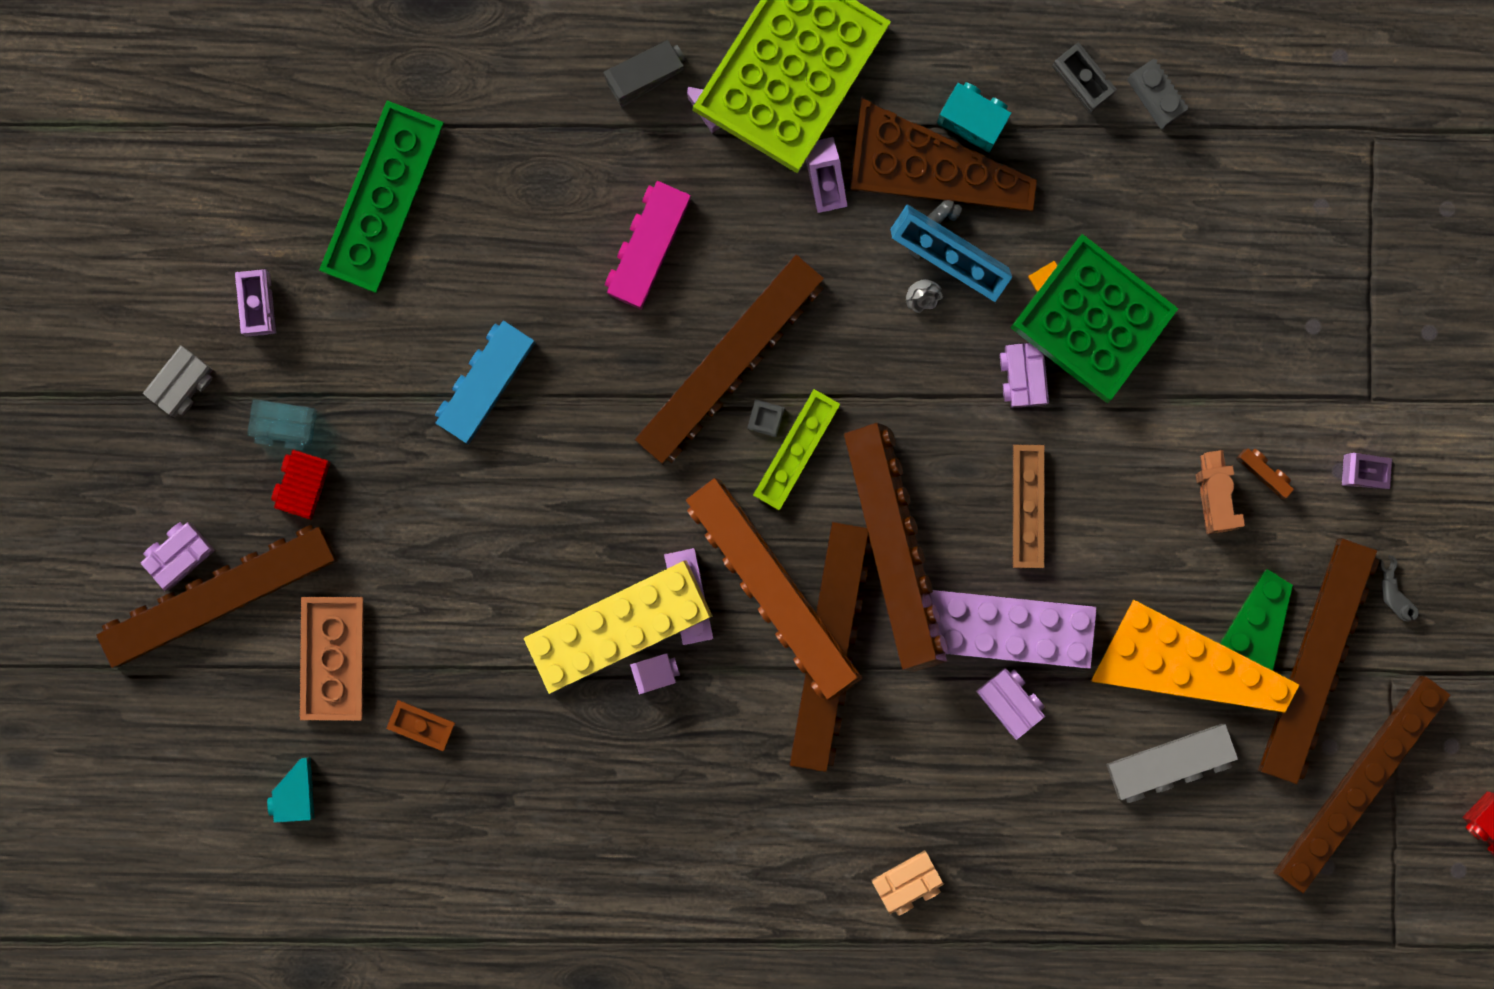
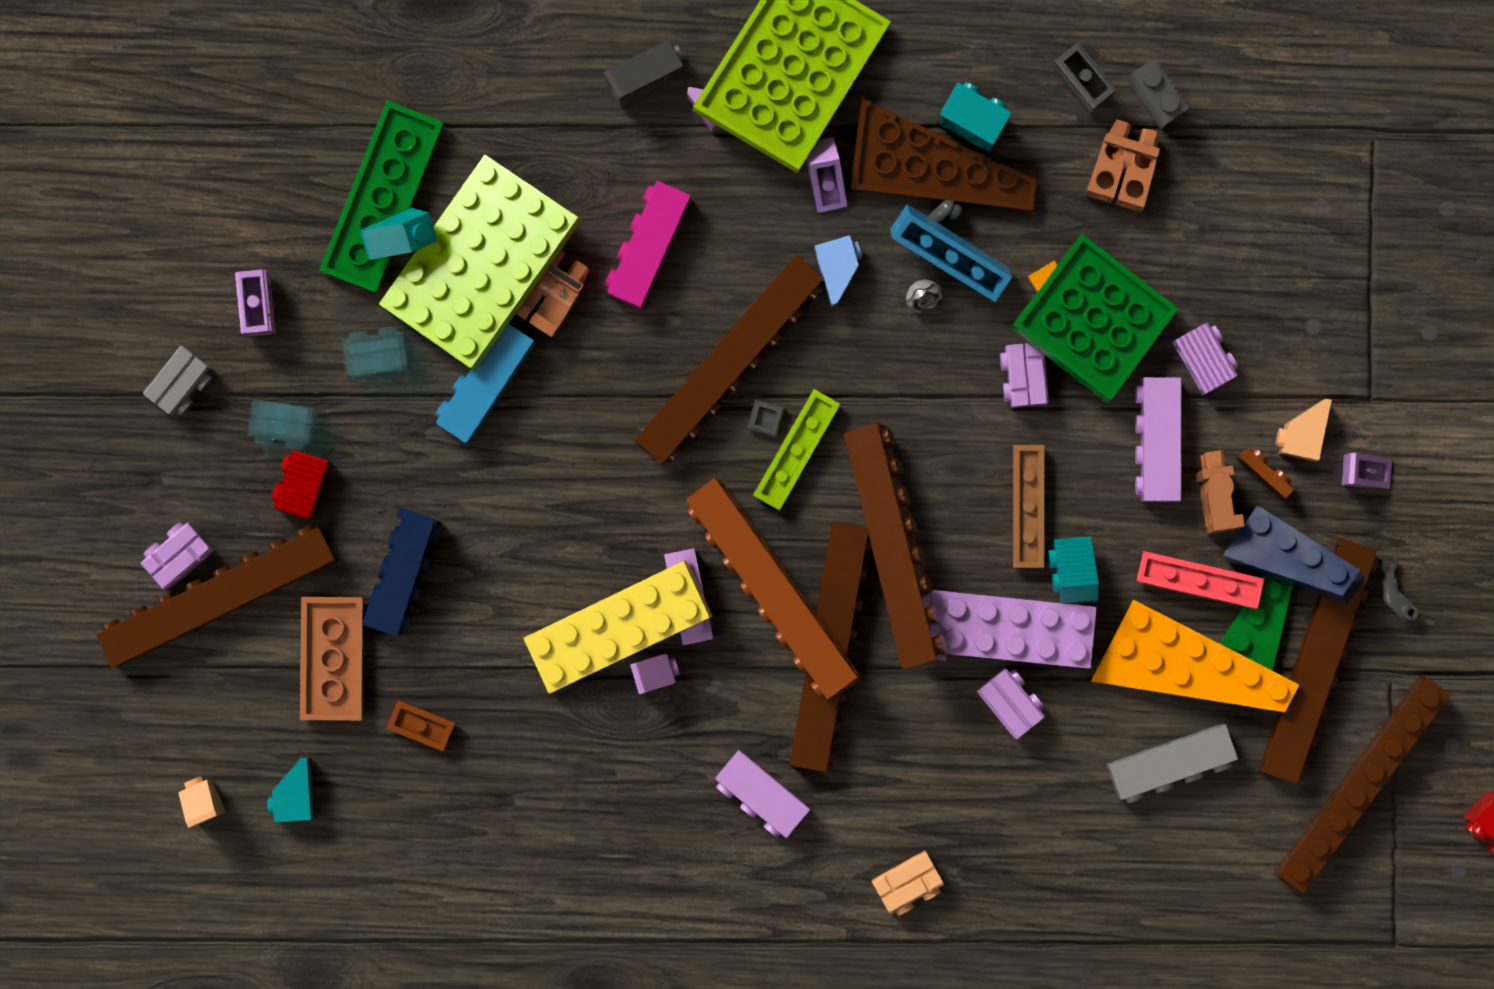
none -> light nougat slope [178,776,226,828]
none -> clear light blue brick [342,327,410,378]
none -> teal slope [360,208,438,260]
none -> dark blue wedge [362,507,443,637]
none -> plate [379,155,582,371]
none -> nougat hips [516,250,590,339]
none -> lavender brick [715,750,810,838]
none -> light blue slope [814,235,862,307]
none -> teal brick [1048,536,1099,604]
none -> nougat hips [1085,120,1160,212]
none -> lavender brick [1135,377,1181,502]
none -> coral plate [1136,551,1264,610]
none -> lavender brick [1173,322,1238,395]
none -> dark blue wedge [1223,505,1365,604]
none -> light nougat slope [1275,399,1332,462]

